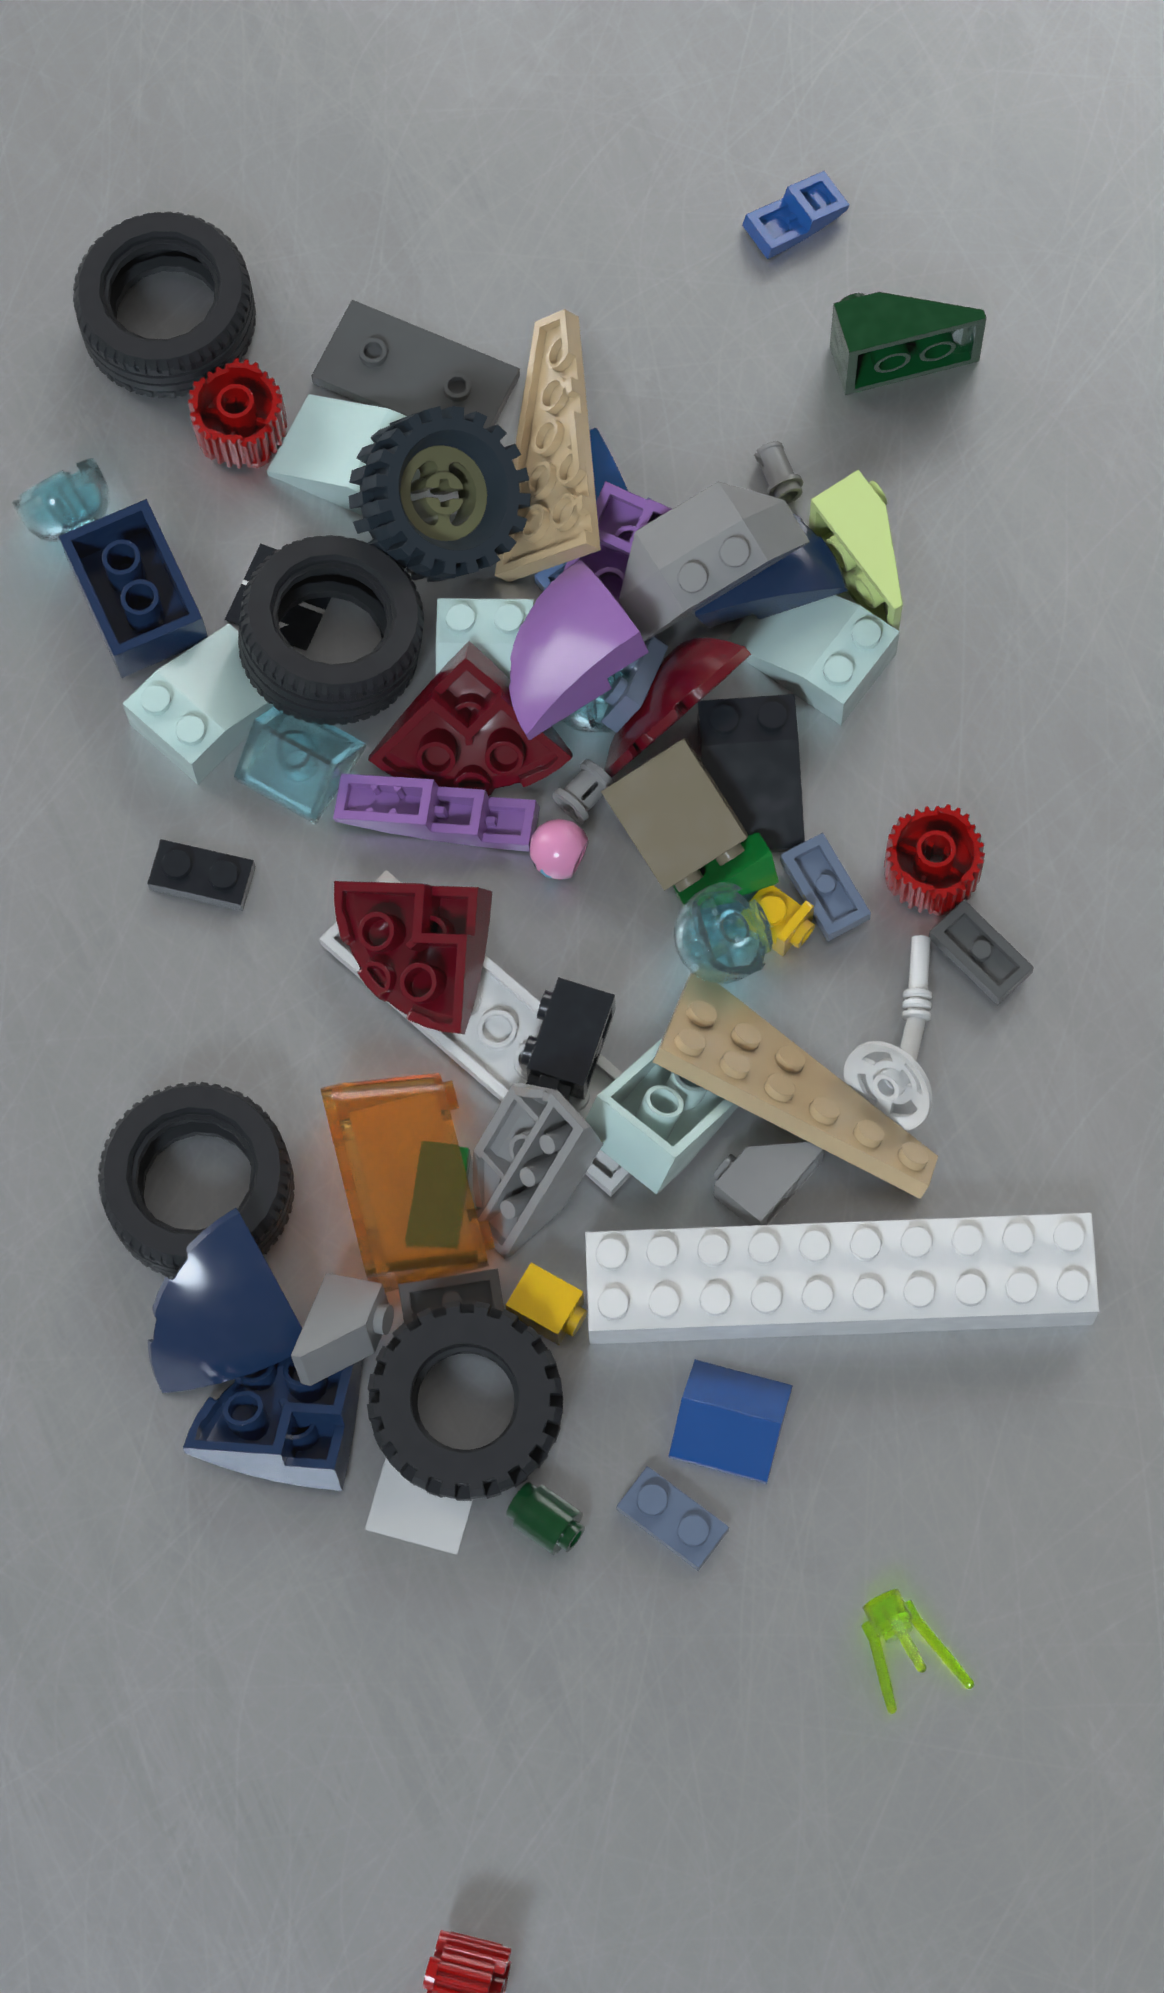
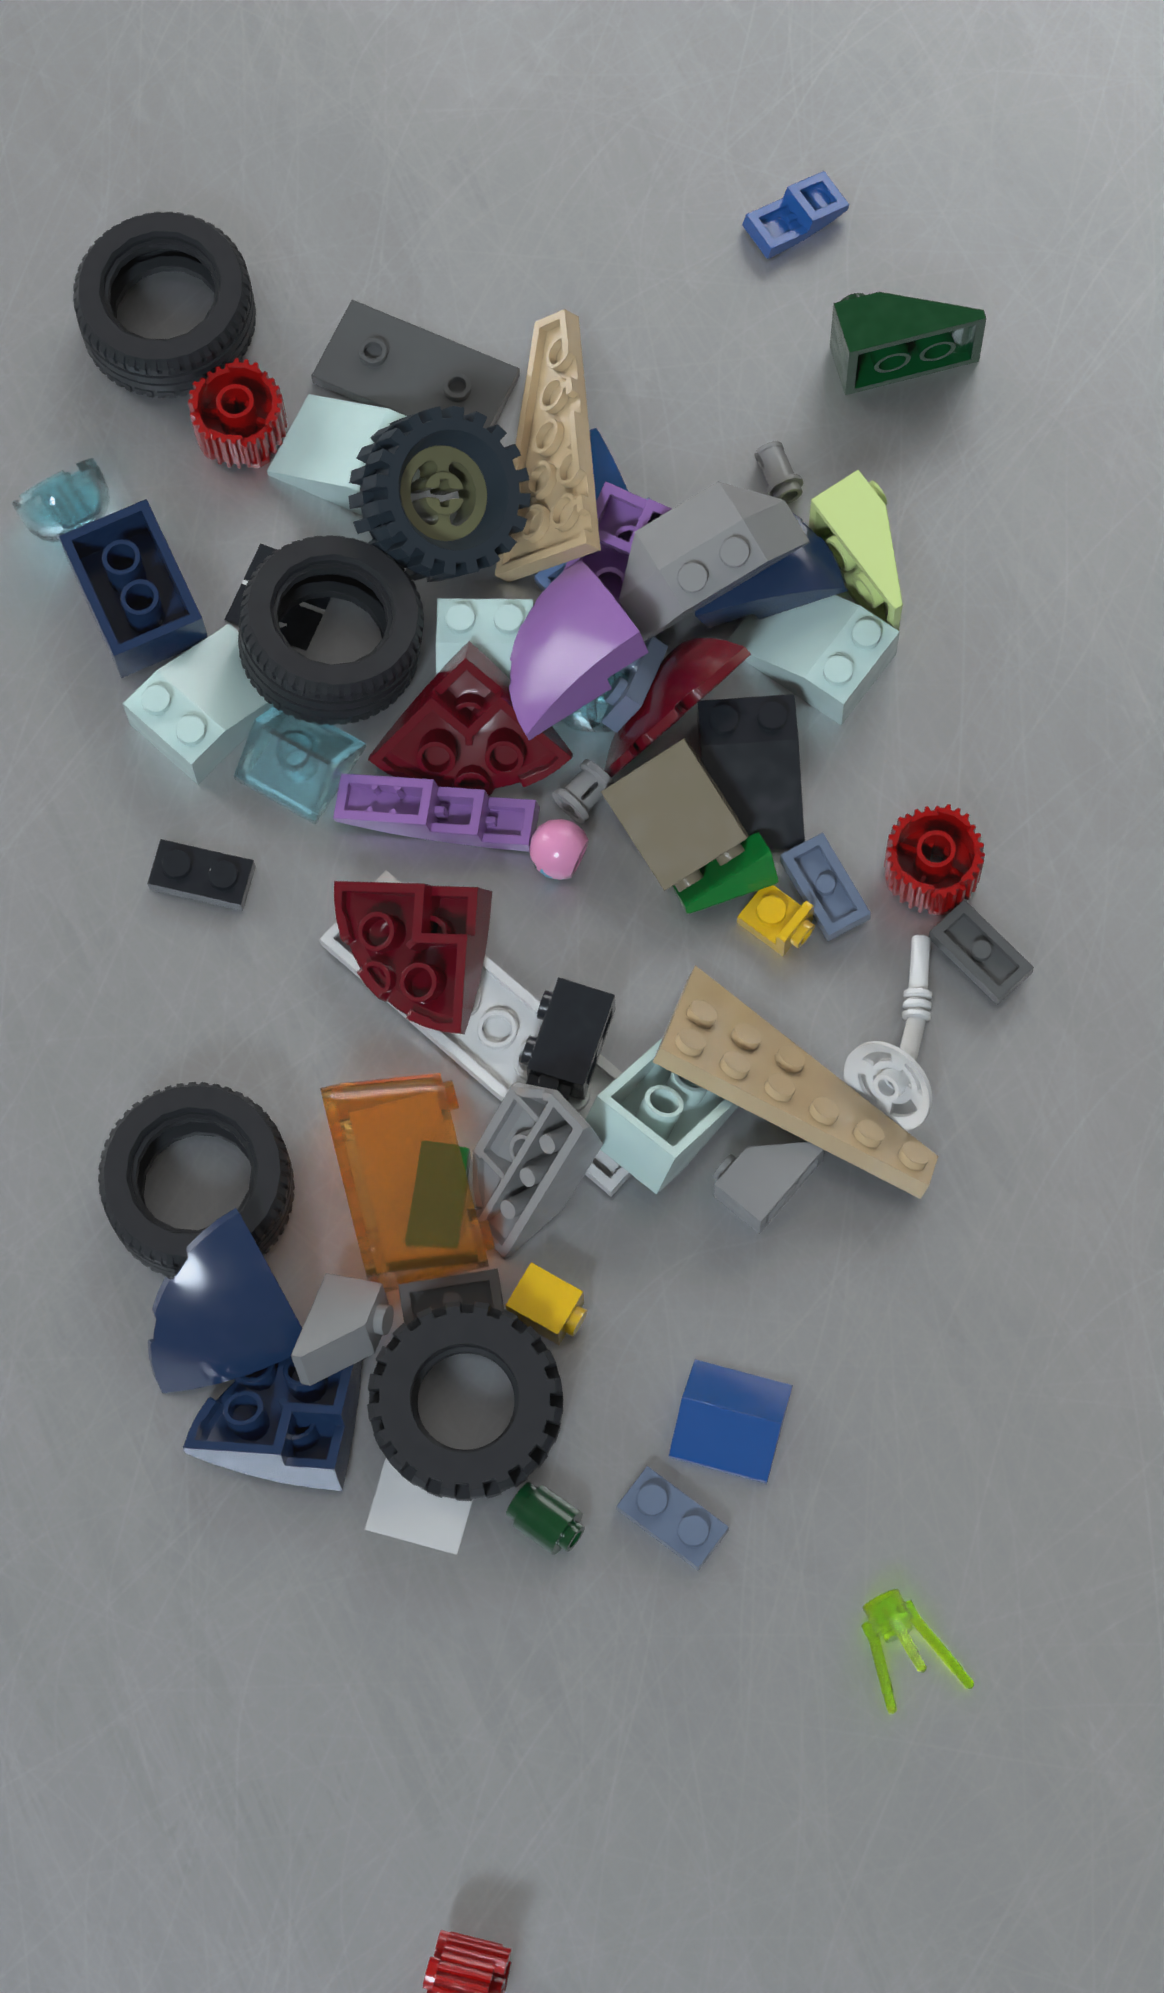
white brick [585,1213,1099,1344] -> none
clear light blue cylinder [673,882,773,984] -> none

